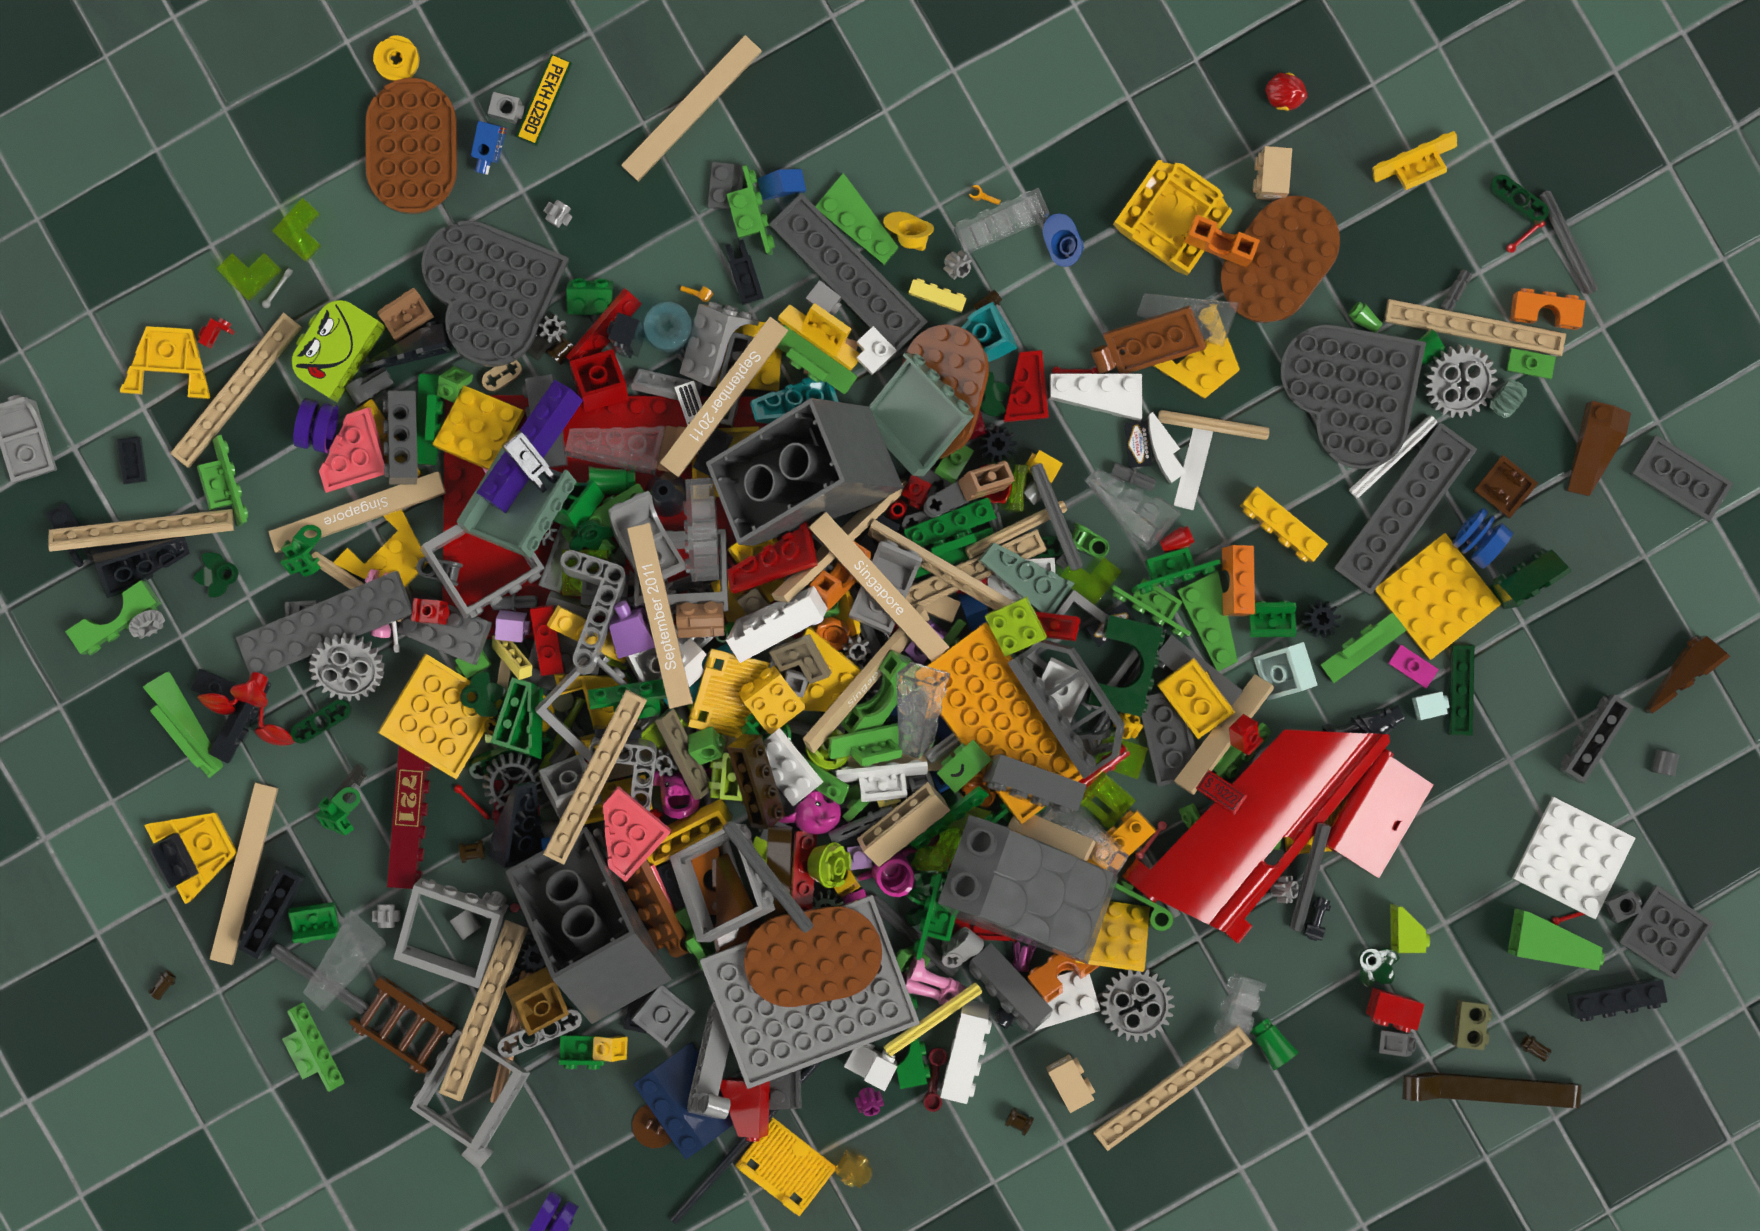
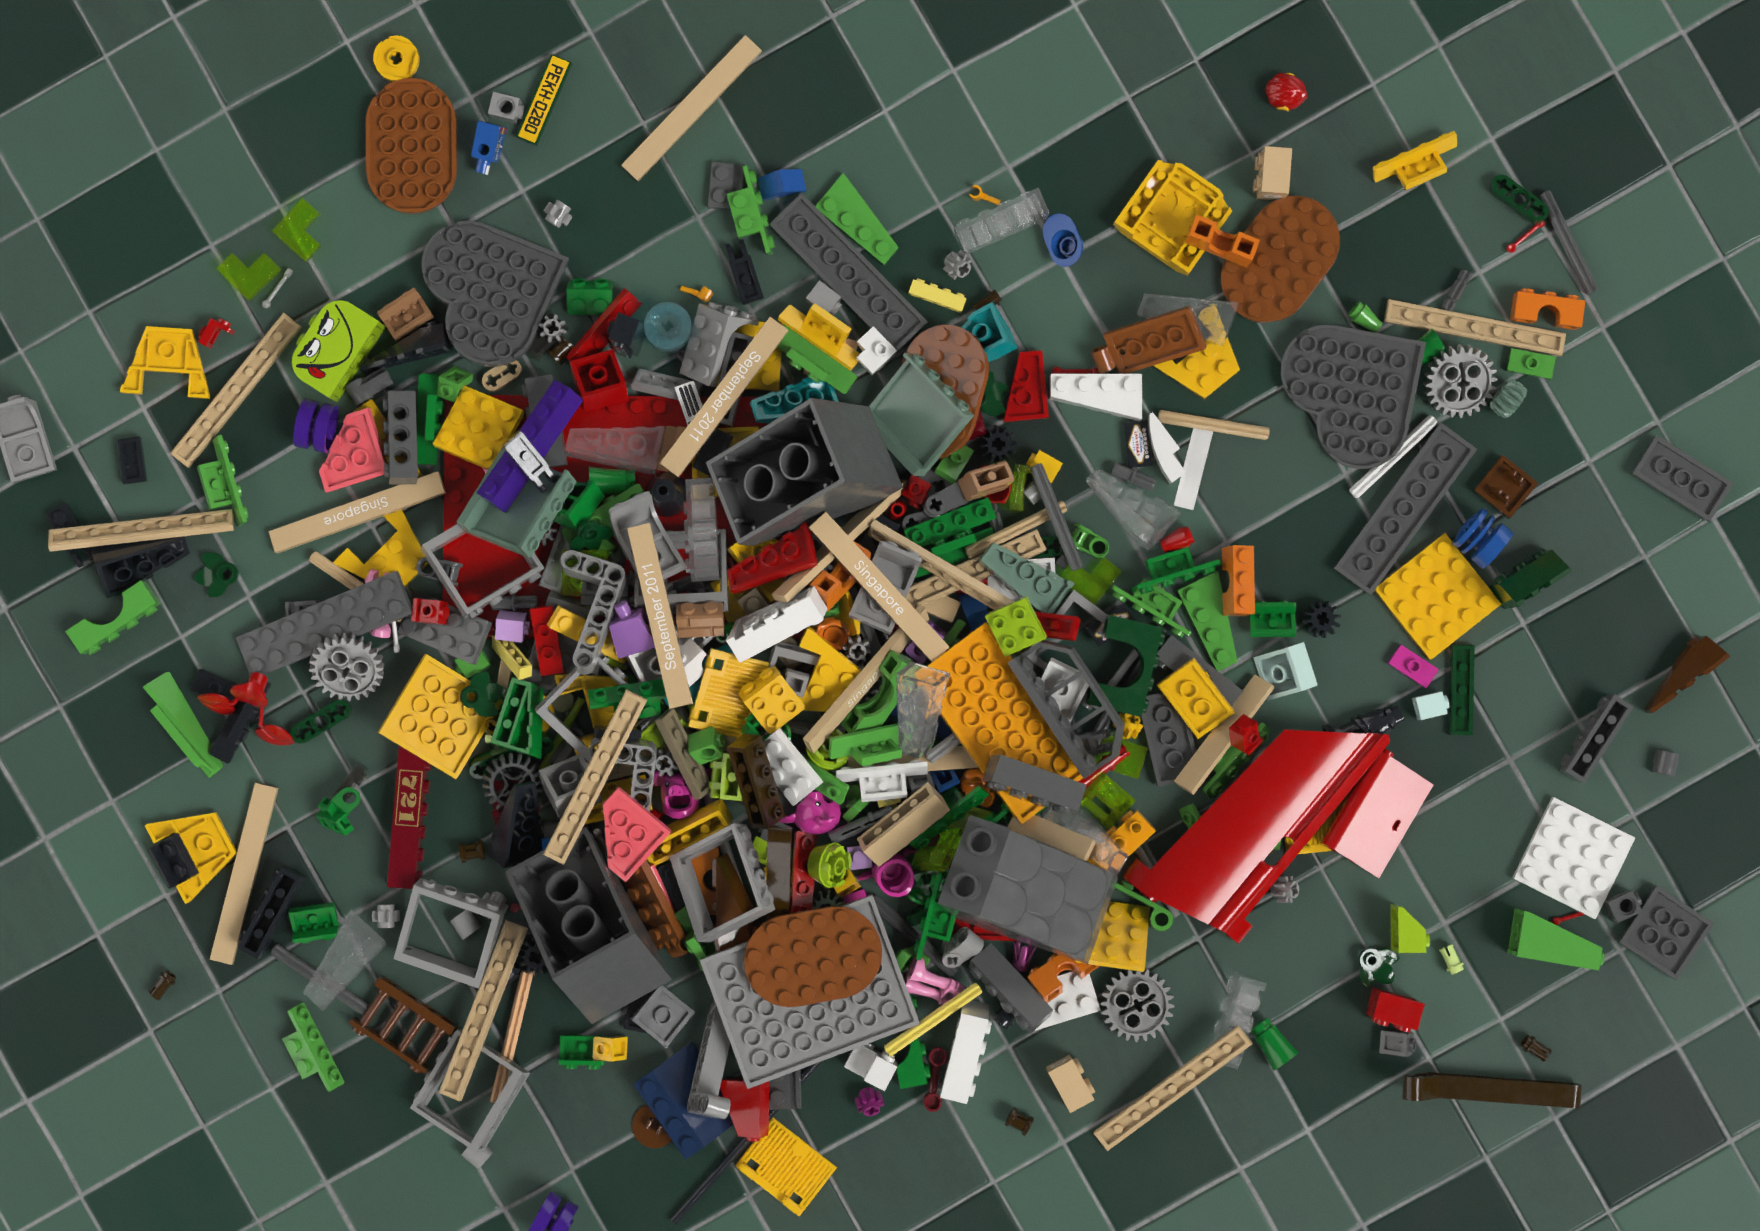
light grey gear [128,610,165,639] -> none
green piece [280,525,322,577] -> none
red hinge [454,785,491,820] -> none
light grey beam [497,1008,582,1058] -> none
pearl gold brick [505,967,569,1036] -> none
dark grey axle [723,821,813,933] -> none
dark tan plate [769,634,832,684] -> none
clear yellow brick [835,1150,873,1189] -> none
yellow piece [883,212,934,251] -> none
bright green brick [937,740,992,793] -> none
coral hinge [1135,821,1167,861] -> none
red tile [1196,770,1247,815] -> none
yellow brick [1240,486,1328,563] -> none
dark grey axle [1290,823,1331,931] -> none
black bar [1303,897,1331,941] -> none
bright green bracket [1320,612,1407,683] -> none
olive brick [1453,1000,1492,1050] -> none
reddish brown wedge [1567,401,1631,496] -> none
black brick [1567,977,1668,1022] -> none
none -> yellowish green pin [1439,944,1464,975]

